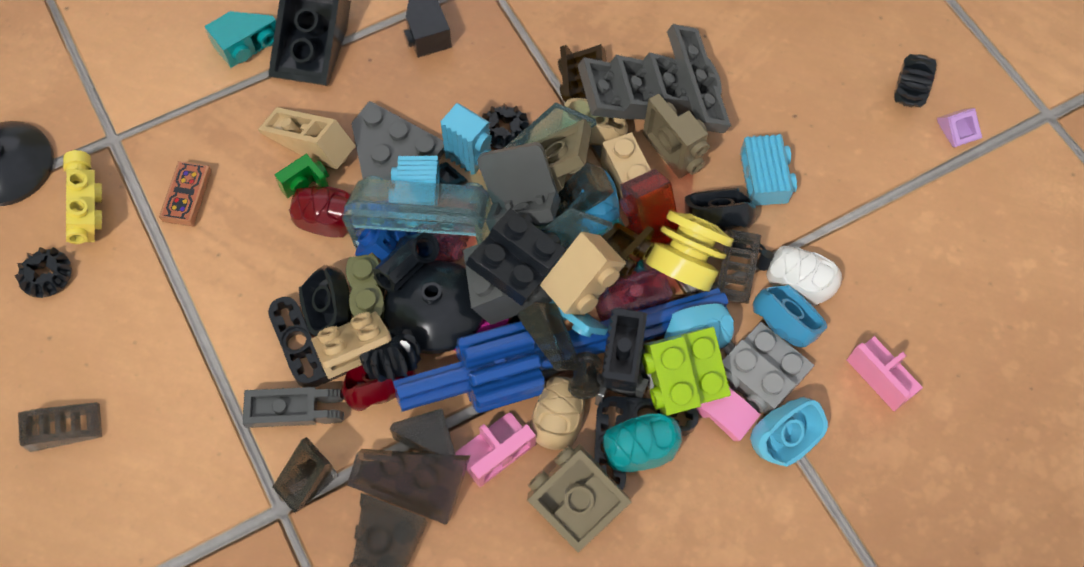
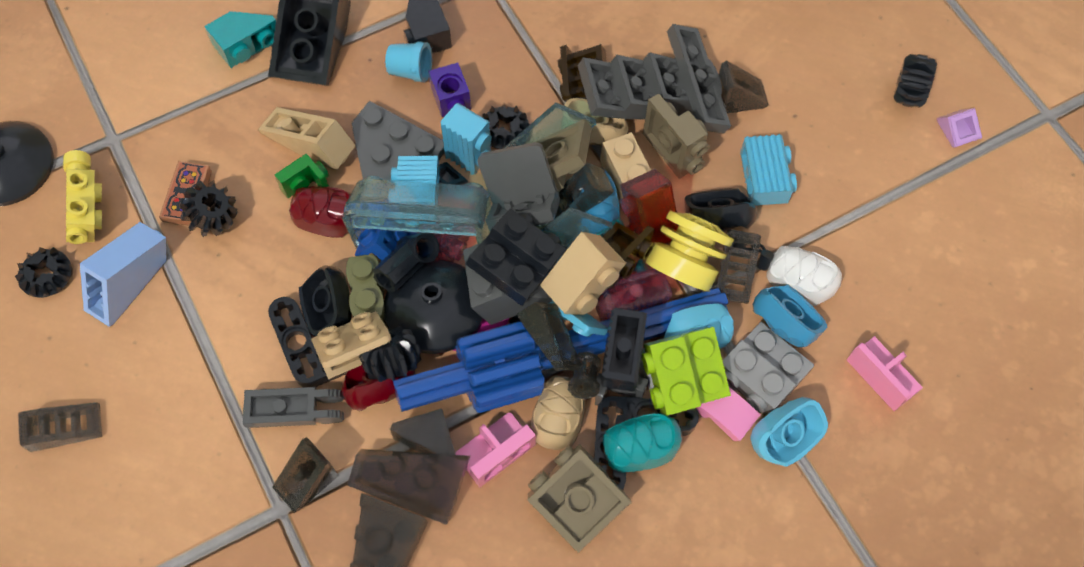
none -> light blue slope [80,222,166,327]
none -> black gear [179,180,238,237]
none -> medium azure piece [385,41,432,83]
none -> dark purple brick [429,62,471,118]
none -> clear smoke slope [719,60,769,113]

